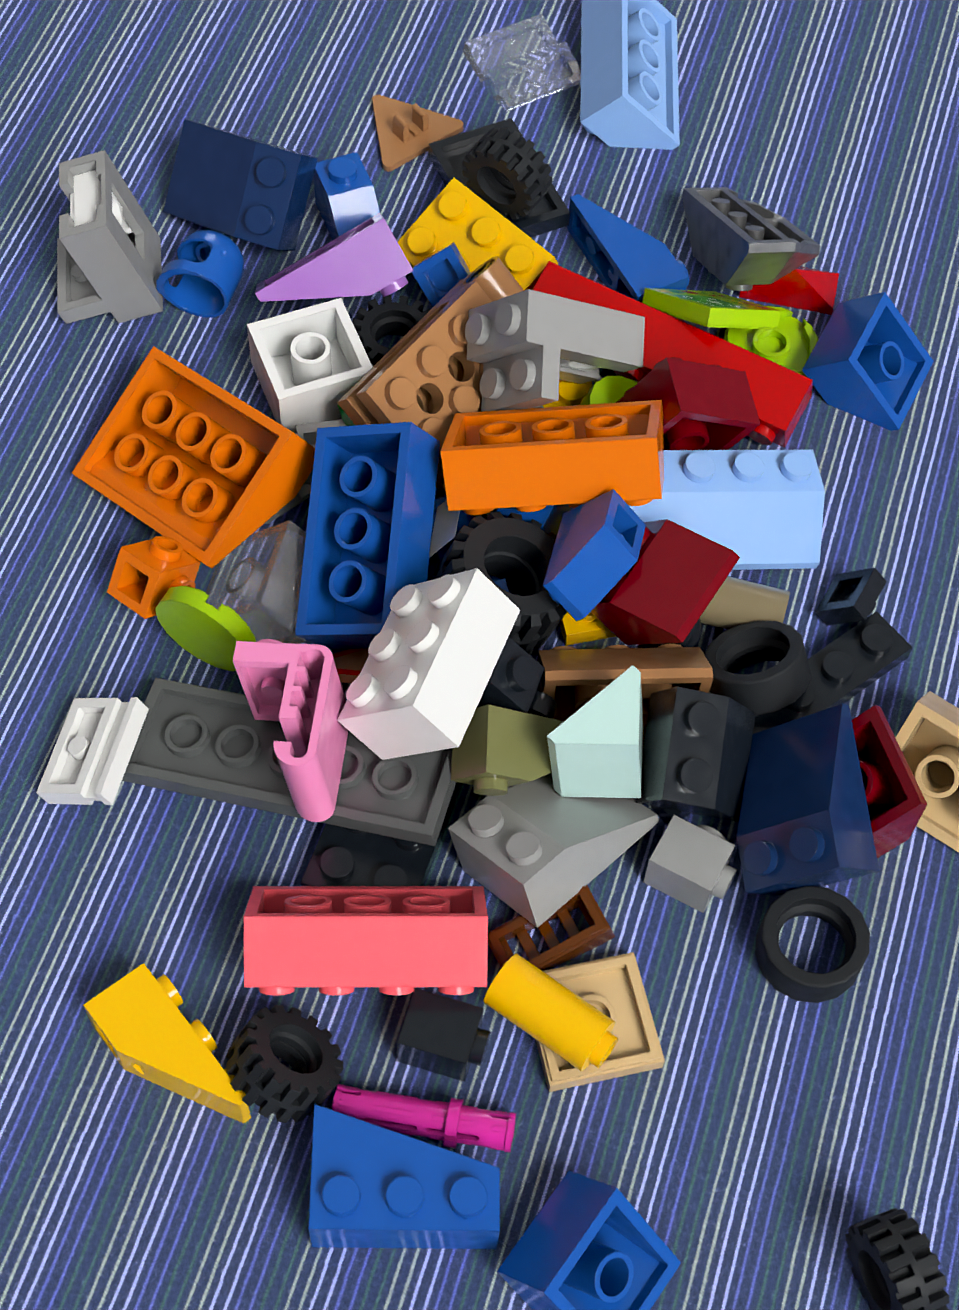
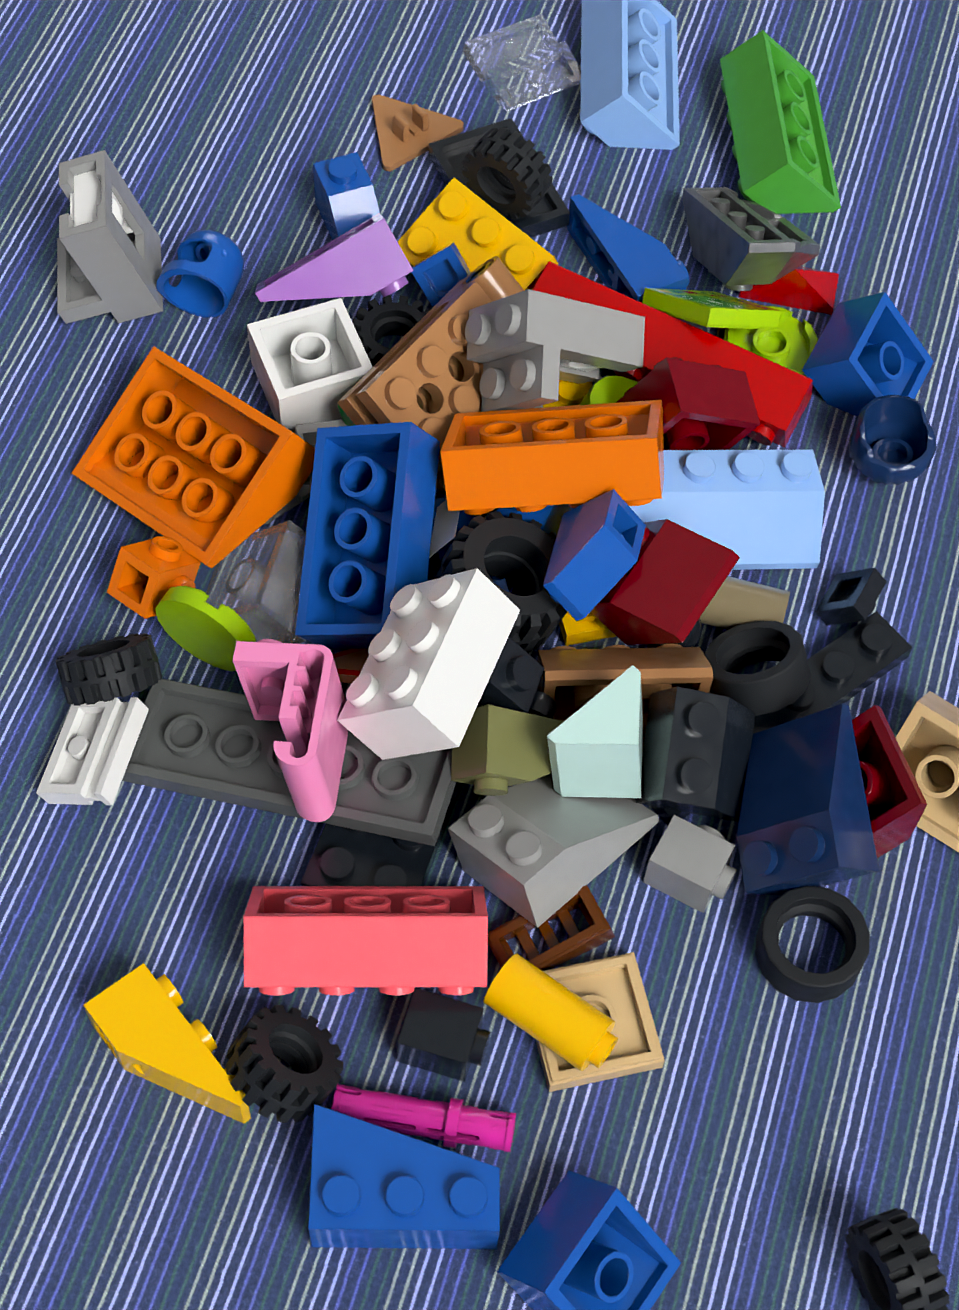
dark blue slope [163,119,318,250] -> none
none -> black tyre [56,633,162,706]
none -> bright green slope [720,30,841,214]
none -> dark blue hair [849,395,937,485]

